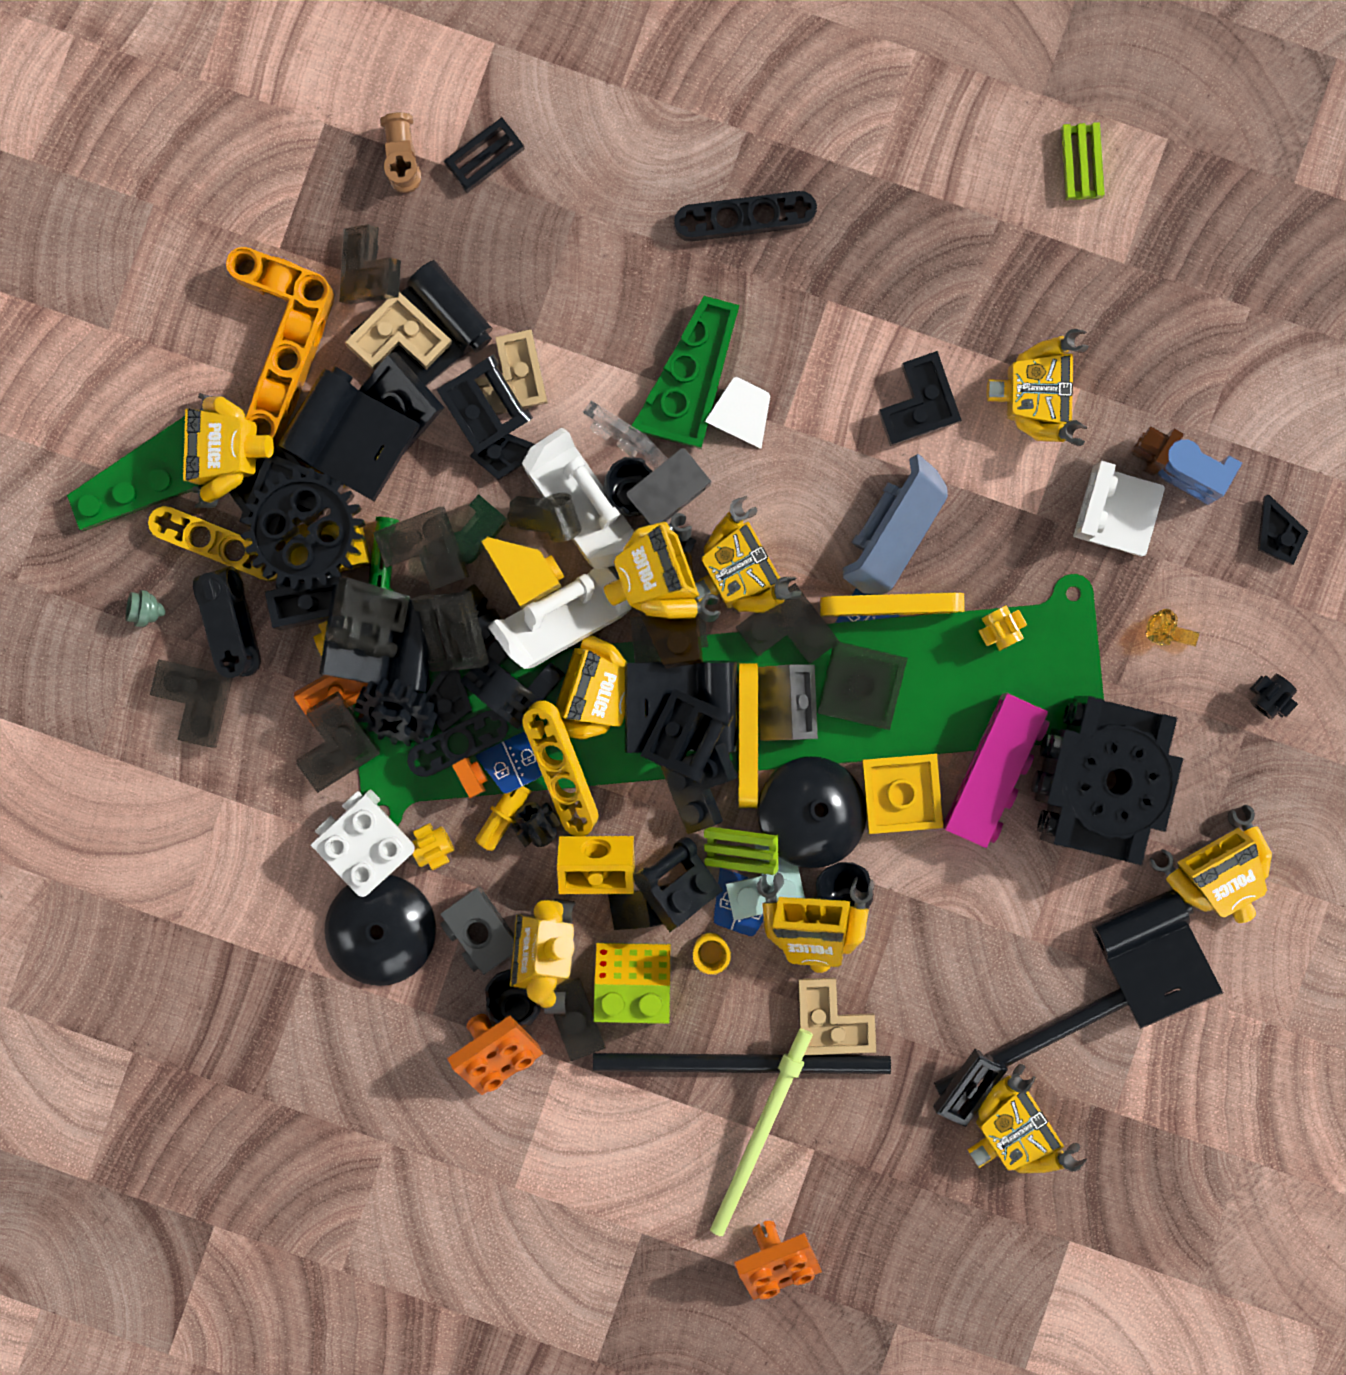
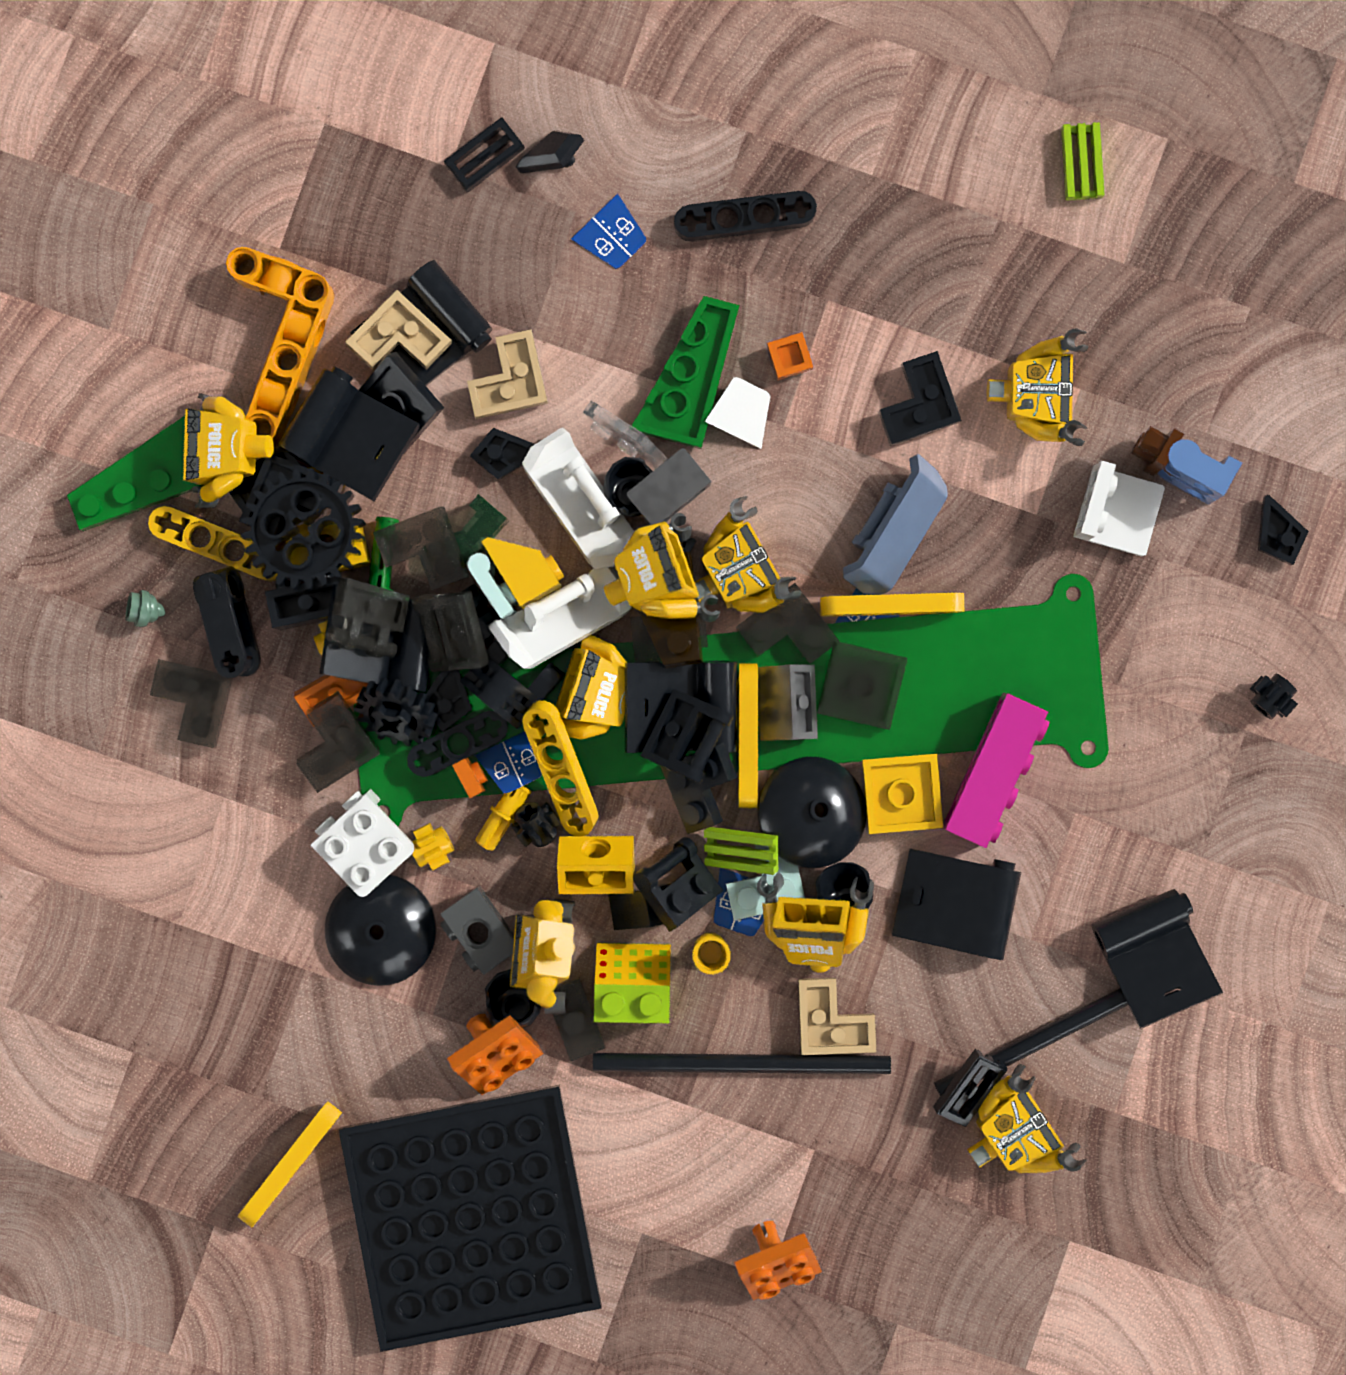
clear smoke plate [339,224,401,305] -> none
medium nougat connector [380,112,422,193] -> none
black plate [437,354,533,453] -> none
clear smoke piece [507,493,582,542] -> none
yellowish green bar [710,1028,813,1236] -> none
yellow gear [979,605,1027,651] -> none
black piece [1031,696,1184,866] -> none
clear yellow plate [1146,609,1200,647] -> none
yellow torso [1150,805,1272,923] -> none
none -> yellow beam [237,1101,343,1228]
none -> black plate [339,1084,602,1352]
none -> light aqua plate [468,553,518,620]
none -> black piece [516,130,585,174]
none -> blue sticker [571,193,646,269]
none -> orange plate [767,332,813,380]
none -> black door [892,849,1021,960]

